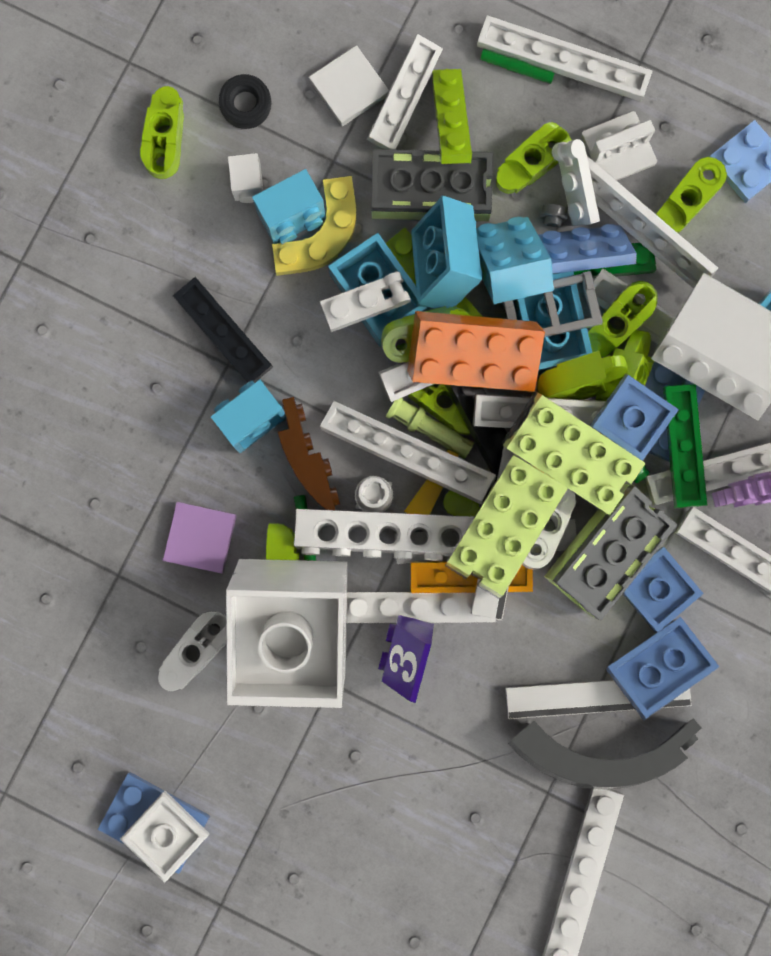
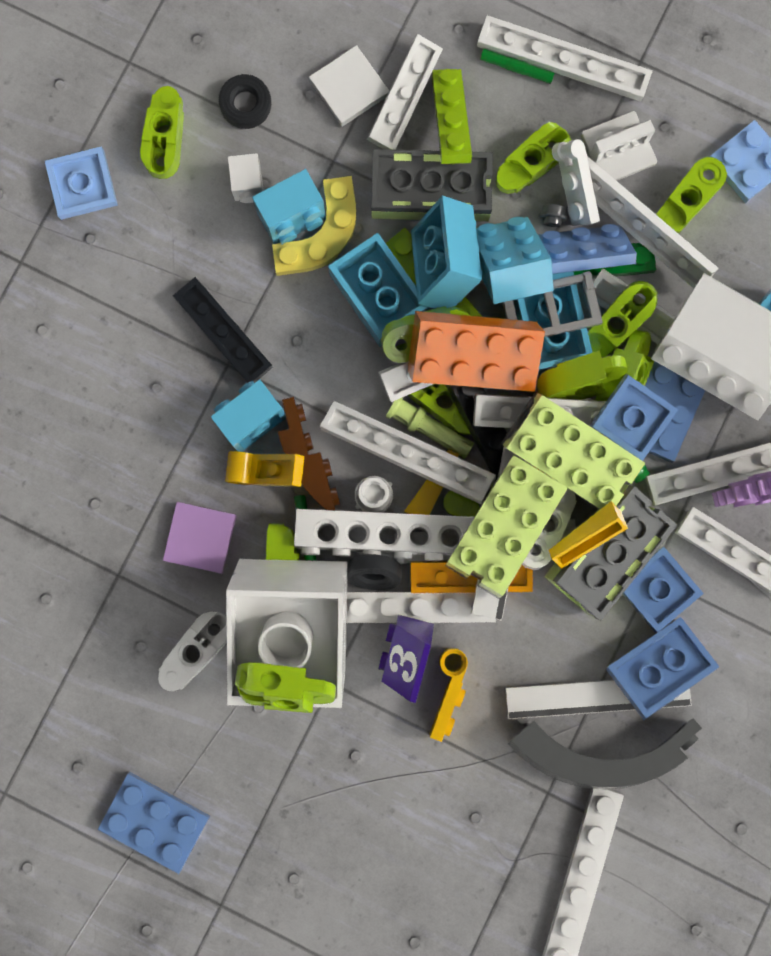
white tile [120,791,210,883] -> none
white plate [320,272,411,332] -> none
green plate [663,384,708,508] -> none
none -> light blue plate [45,146,118,220]
none -> yellow plate [225,451,305,487]
none -> lime piece [235,662,336,713]
none -> black tyre [347,554,402,590]
none -> yellow plate [429,648,468,742]
none -> yellow piece [549,501,628,569]

